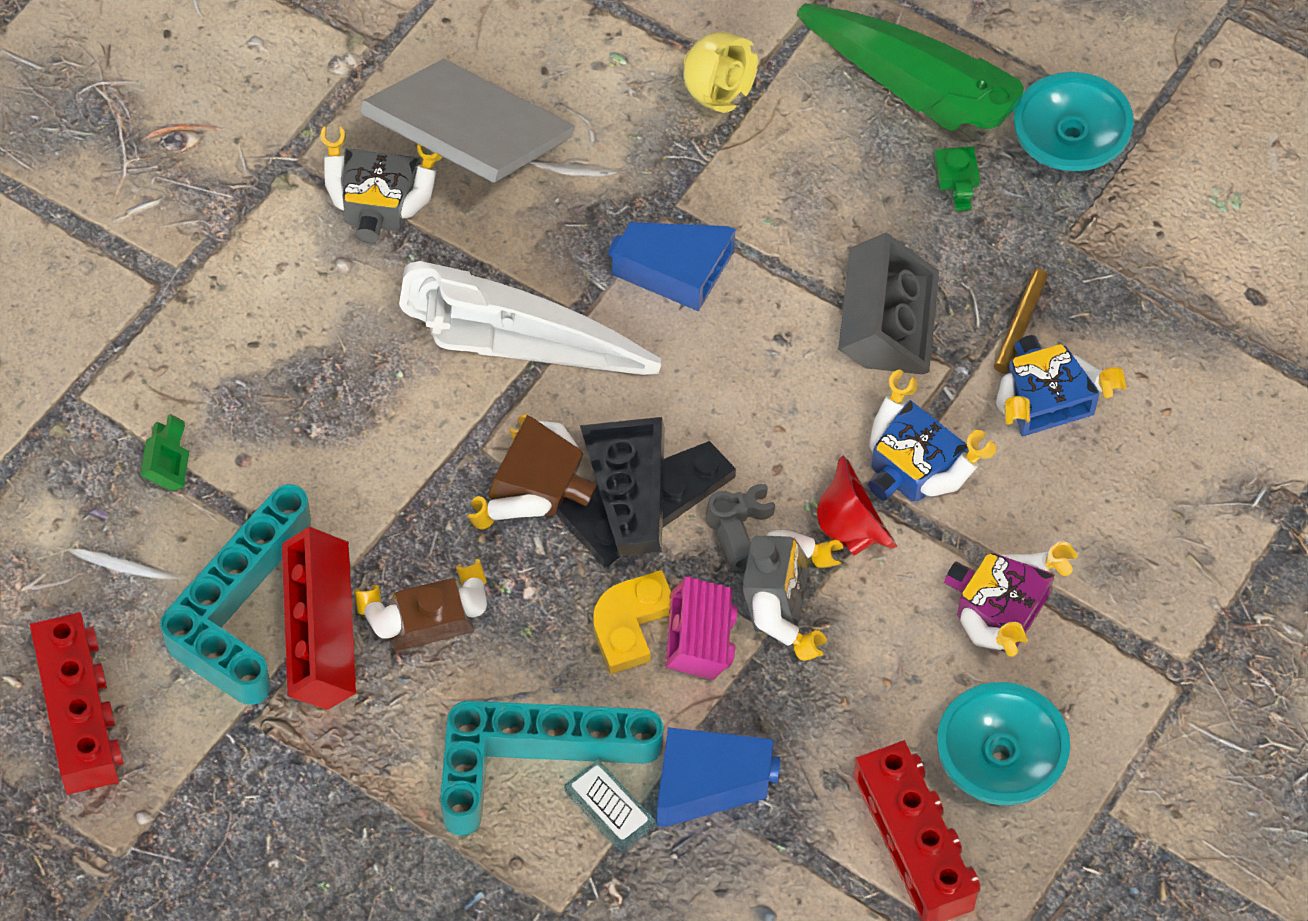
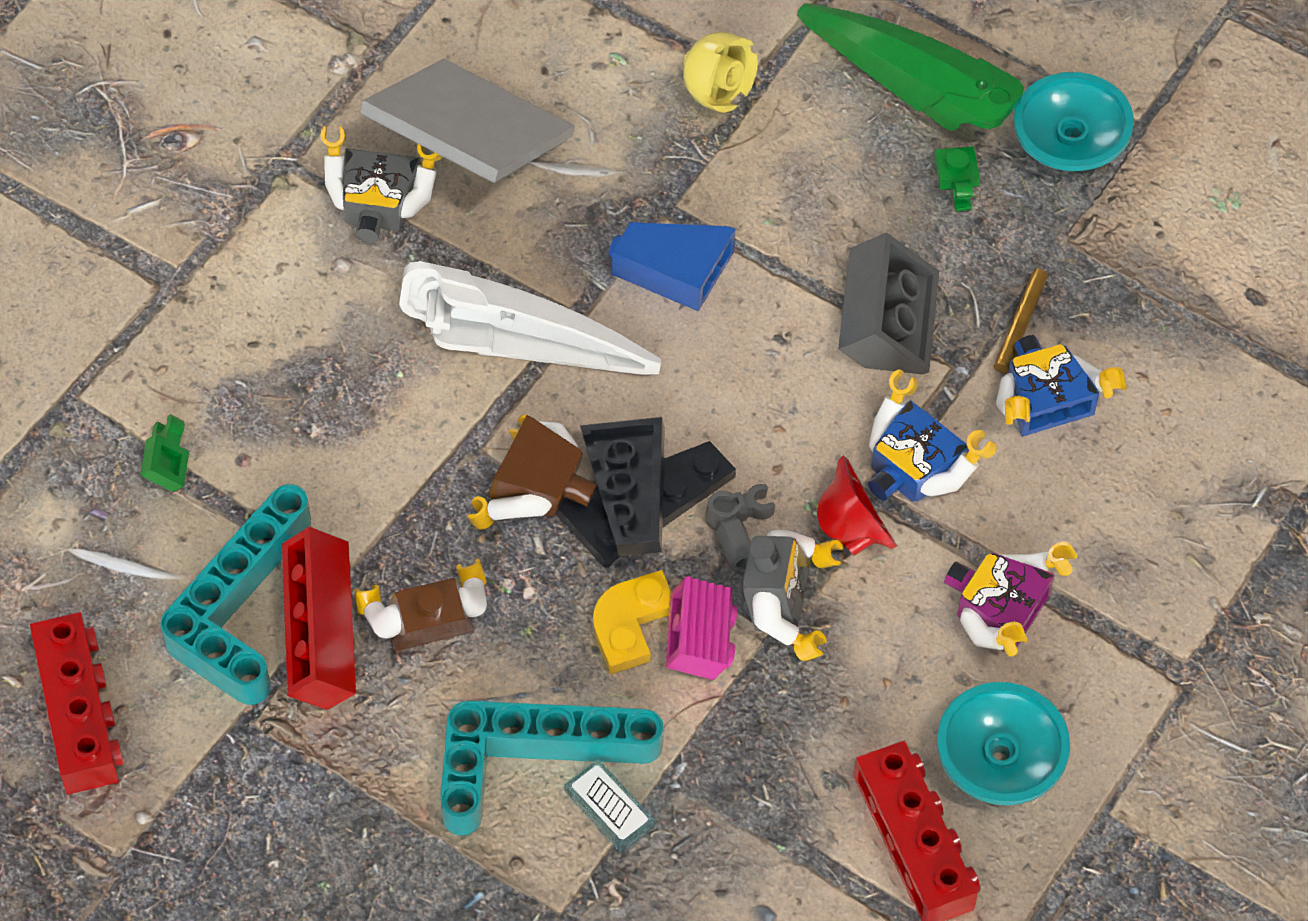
blue slope [657,727,781,827] -> none

